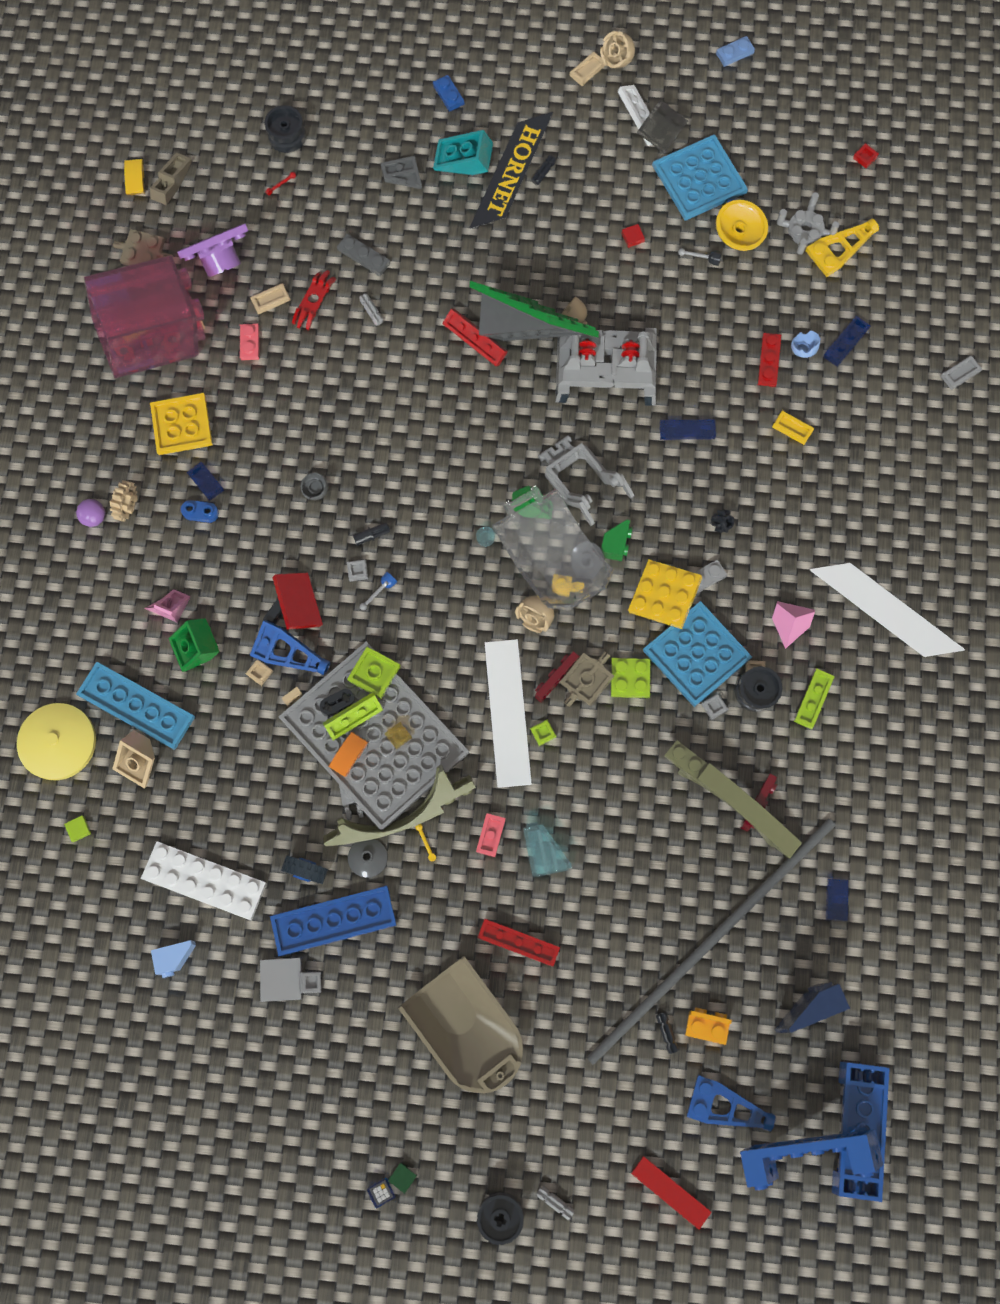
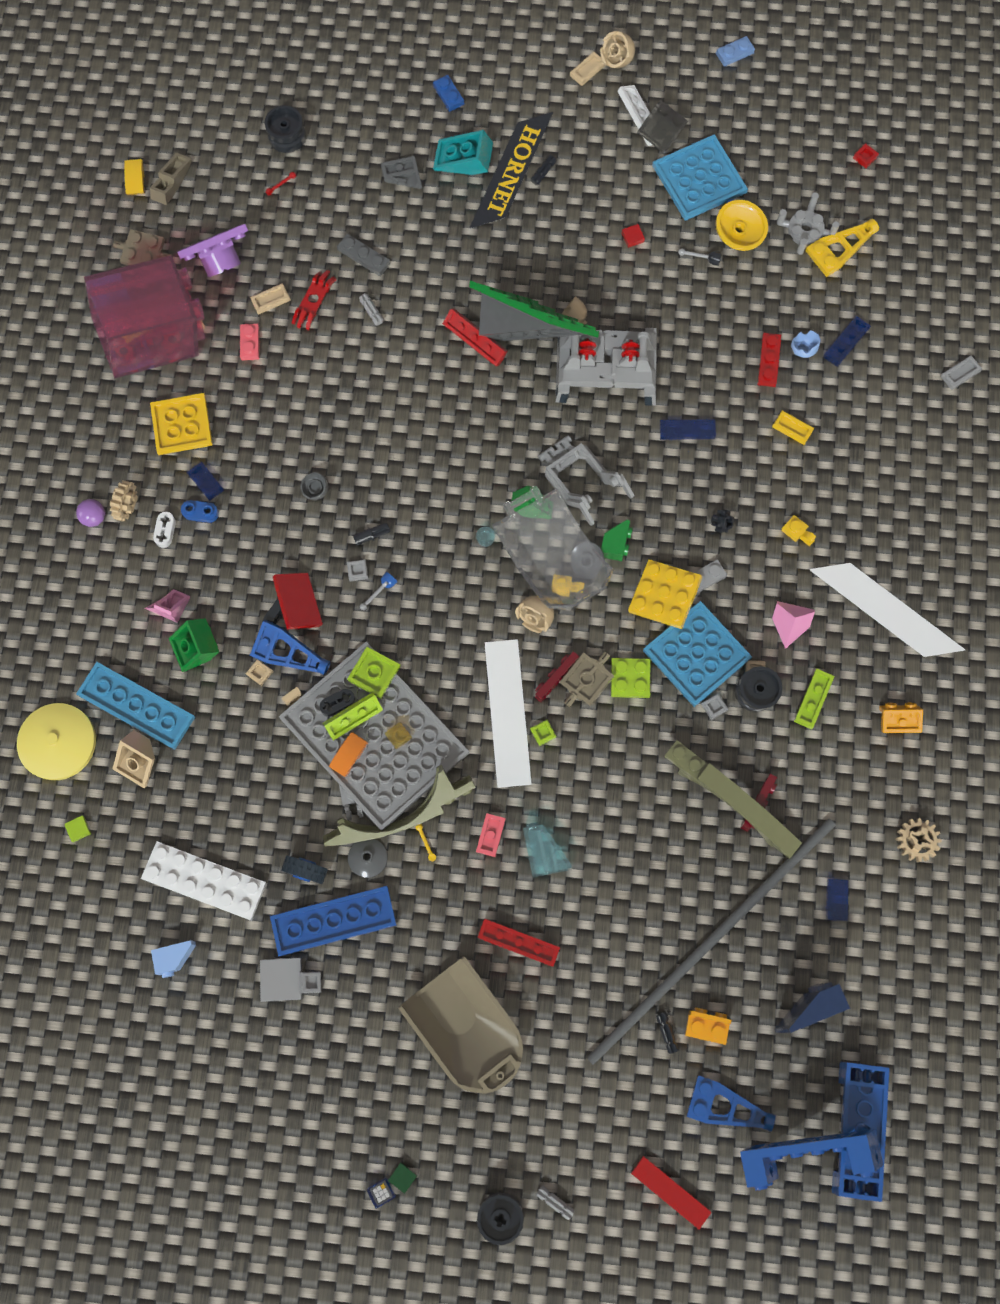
none -> white beam [153,512,176,548]
none -> yellow plate [781,515,816,546]
none -> light orange bracket [879,702,923,733]
none -> tan gear [896,818,942,862]

